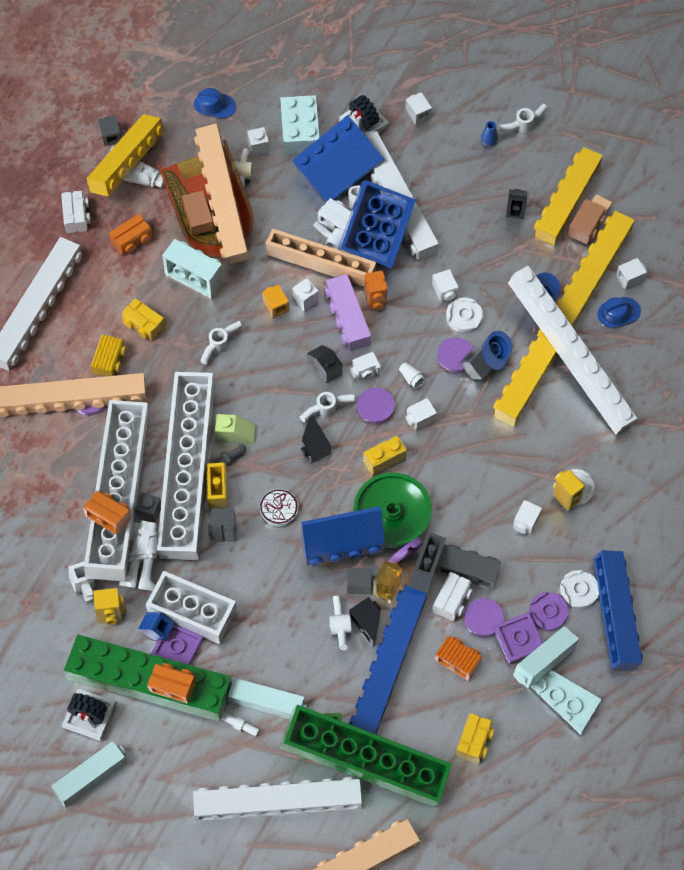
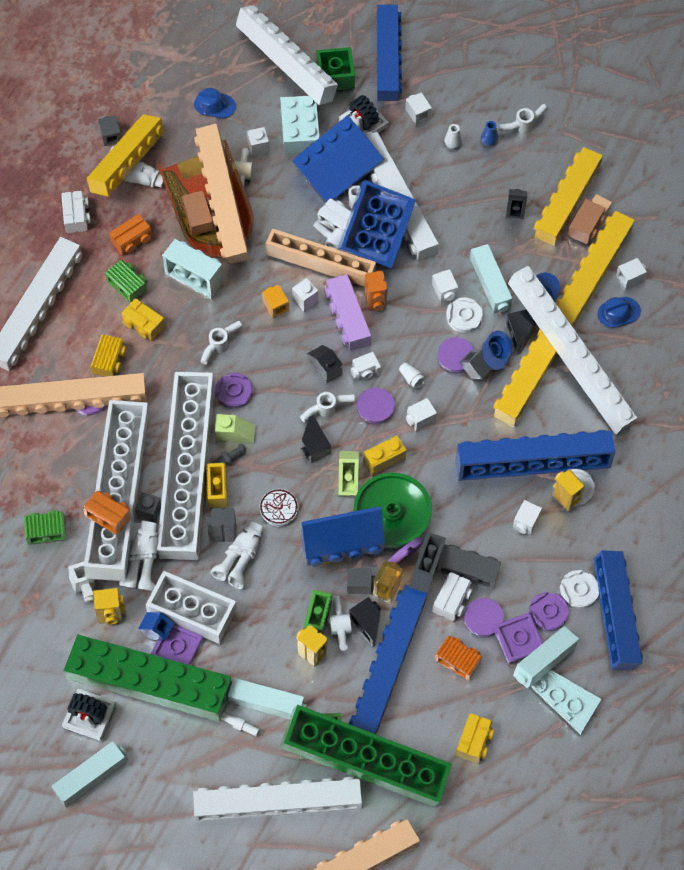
orange brick [148,663,197,704] -> none
none -> bright green brick [24,510,67,544]
none -> bright green brick [105,260,147,303]
none -> white piece [210,521,264,589]
none -> medium lavender tile [215,373,253,409]
none -> white brick [236,5,338,105]
none -> yellow brick [296,625,327,666]
none -> bright green brick [304,590,332,635]
none -> green brick [316,47,355,90]
none -> yellowish green slope [338,451,359,496]
none -> blue brick [377,5,402,101]
none -> white cone [444,124,462,149]
none -> blue brick [455,430,616,481]
none -> light aqua brick [470,244,512,313]
none -> black slope [506,309,536,354]

